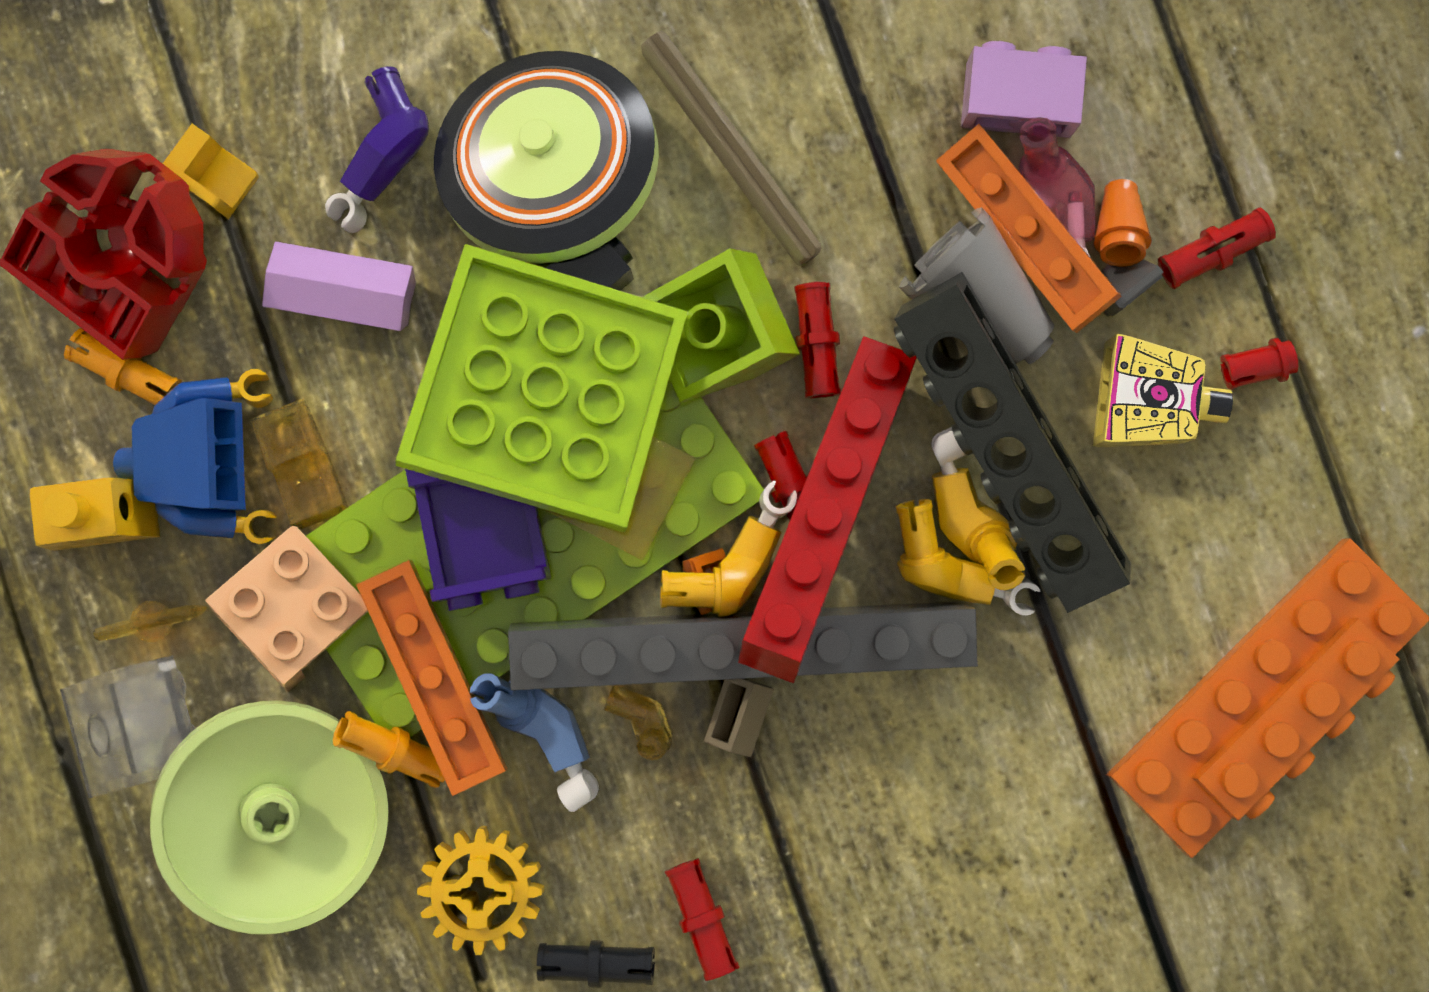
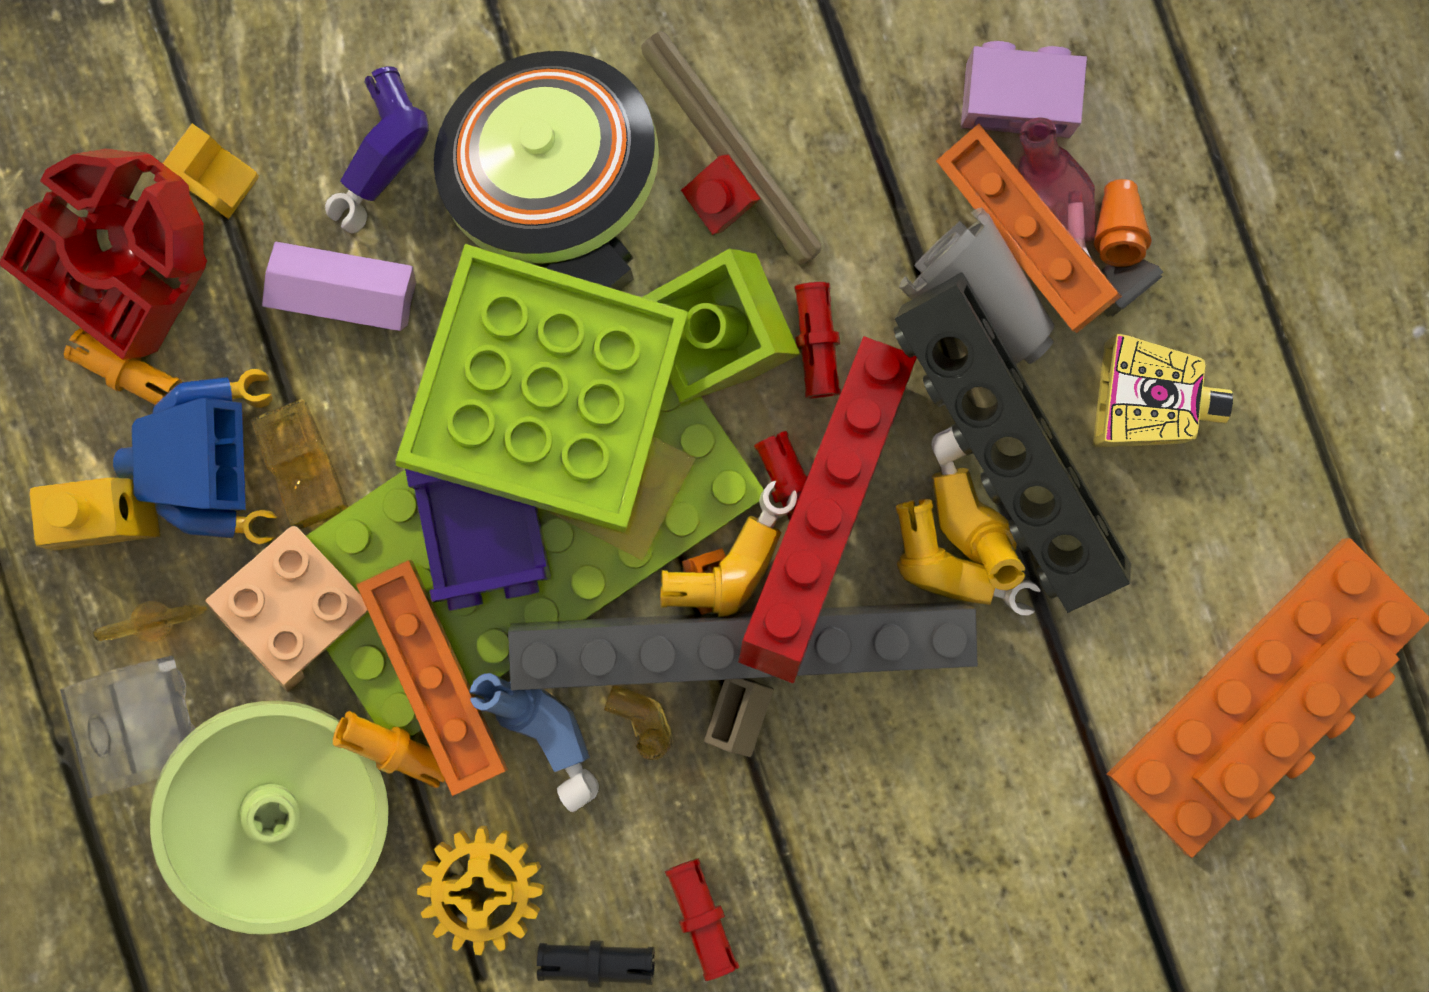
red pin [1158,207,1276,289] -> none
red pin [1220,338,1299,390] -> none
none -> red plate [680,154,761,235]

